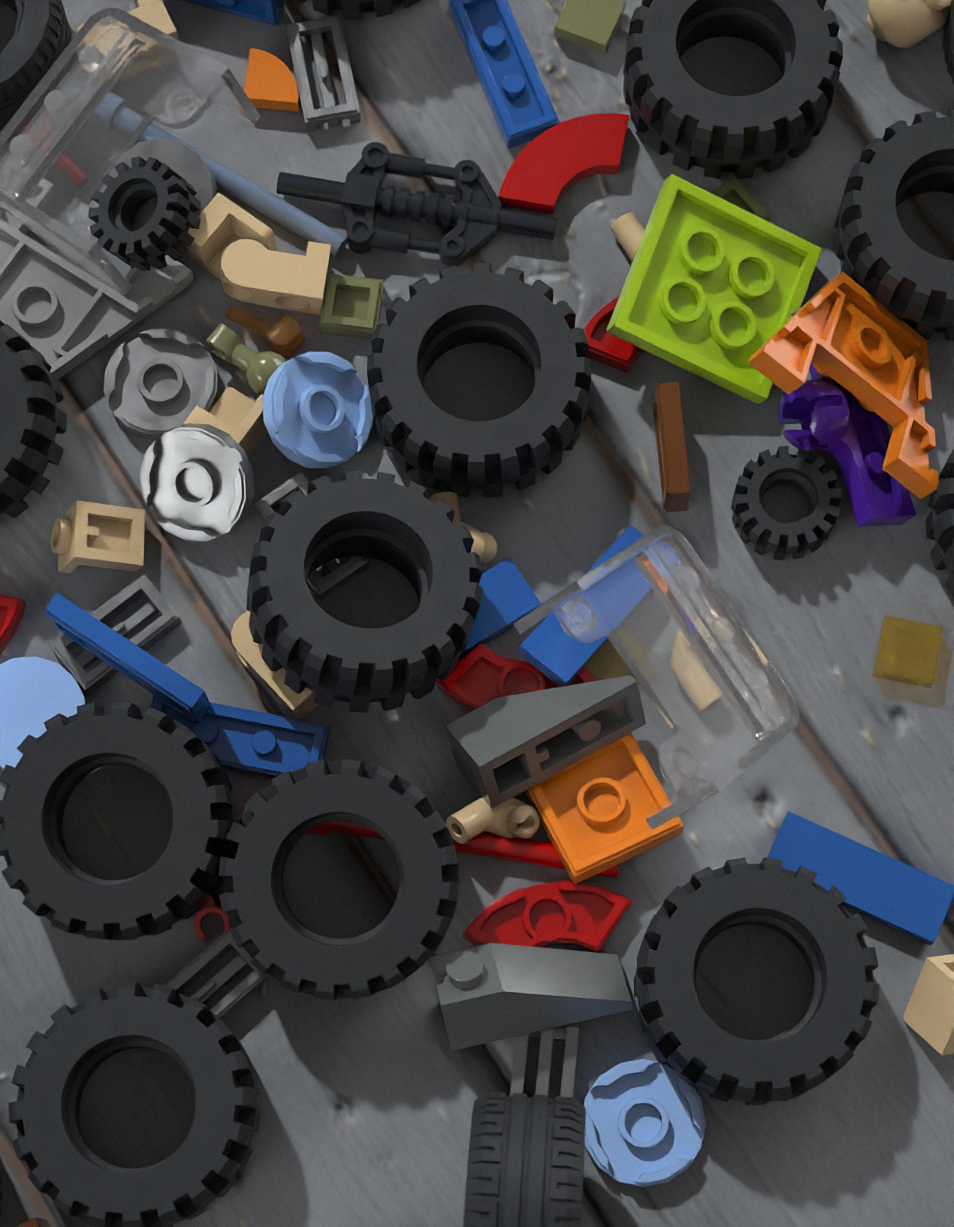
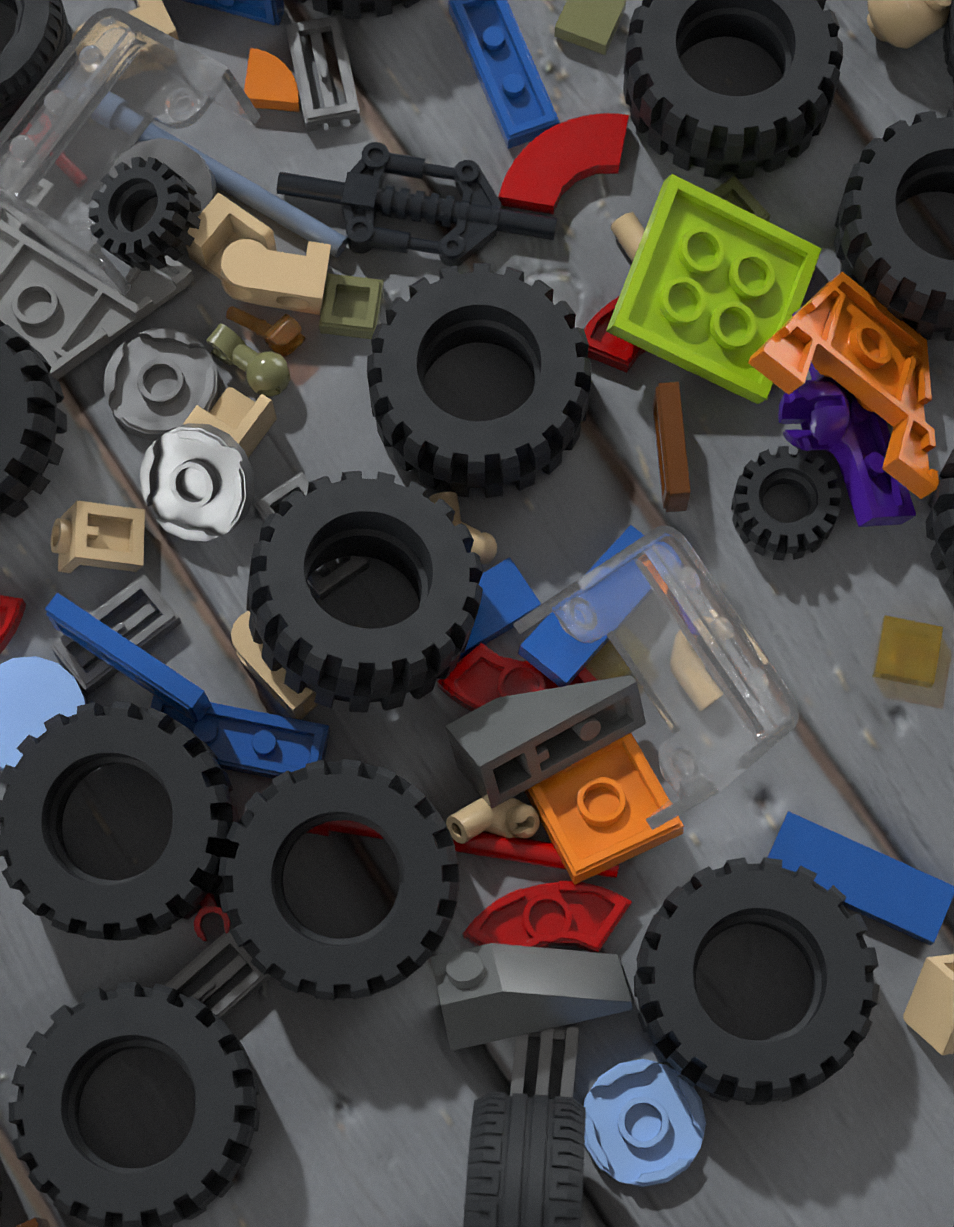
light blue tile [262,351,374,468] -> none

